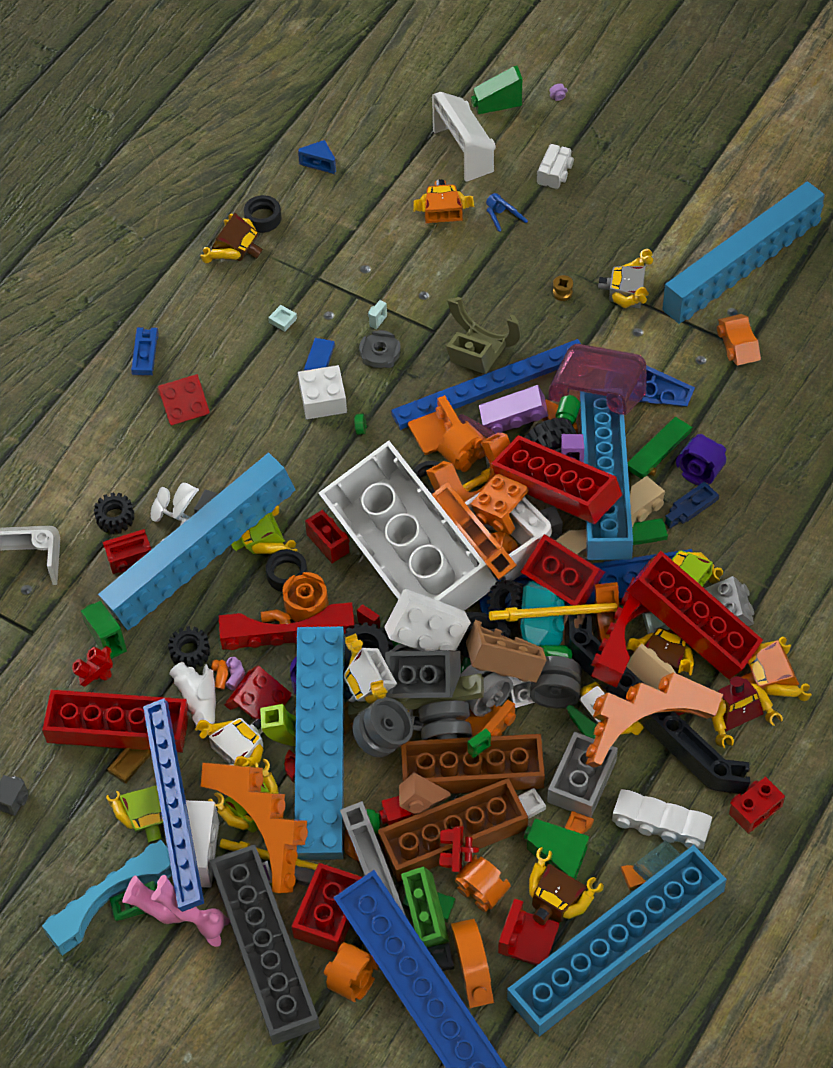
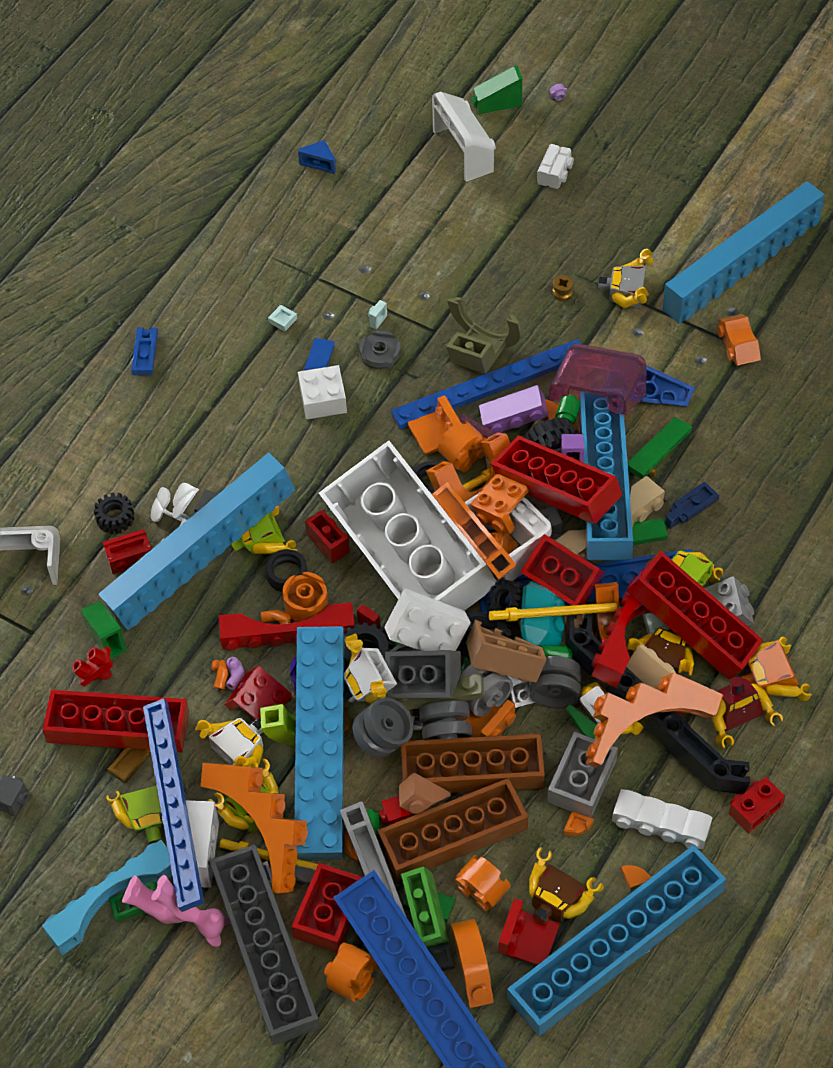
red bracket [157,374,210,426] -> none
black tyre [168,626,210,669] -> none
white animal [169,662,216,731] -> none
torso [200,212,263,263] -> none
black tyre [243,195,282,233] -> none
red tile [284,750,295,782] -> none
green tile [354,413,366,435] -> none
orange torso [413,179,475,223] -> none
red hips [439,826,479,872] -> none
green tile [468,728,491,758] -> none
blue plant [486,193,528,232] -> none
white tile [518,788,546,819] -> none
green slope [524,818,589,880] -> none
clear light blue plate [633,840,681,881] -> none
dark purple brick [676,434,726,485] -> none

